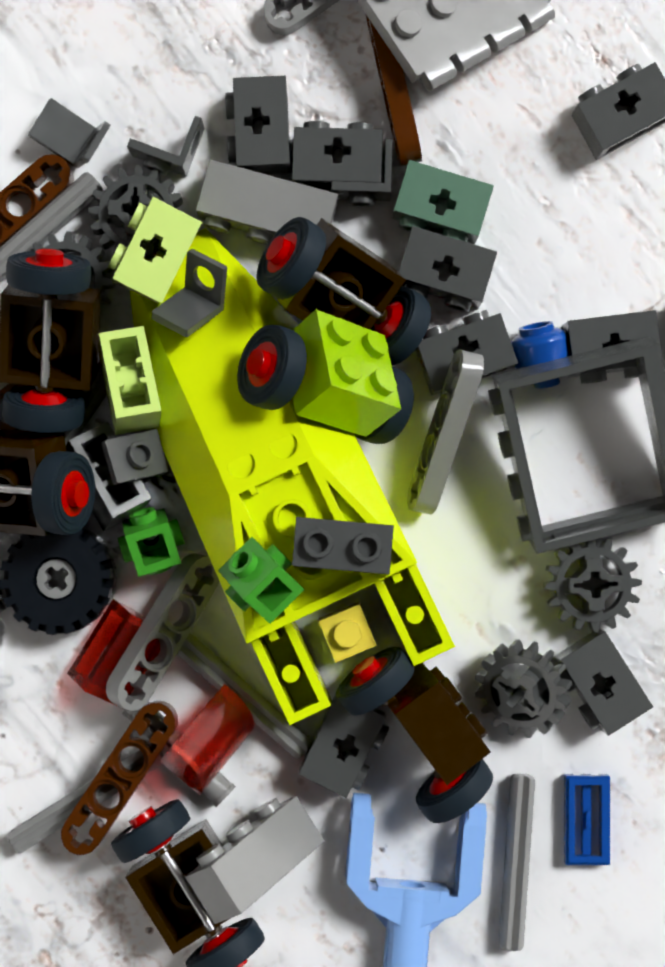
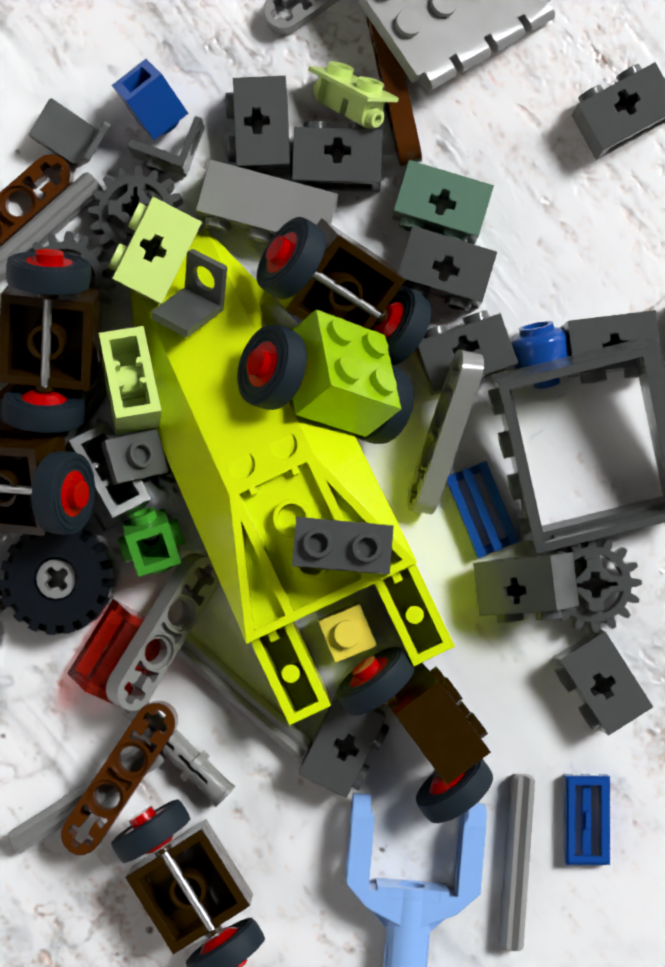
clear red brick [159,684,254,795] -> none
light grey brick [185,796,325,924] -> none
bright green brick [218,537,304,624] -> none
dark grey bracket [331,139,393,207] -> none
dark grey gear [475,639,572,738] -> none
none -> blue brick [111,59,189,140]
none -> yellowish green hinge [308,61,399,129]
none -> blue tile [446,461,519,558]
none -> dark grey brick [473,552,579,623]

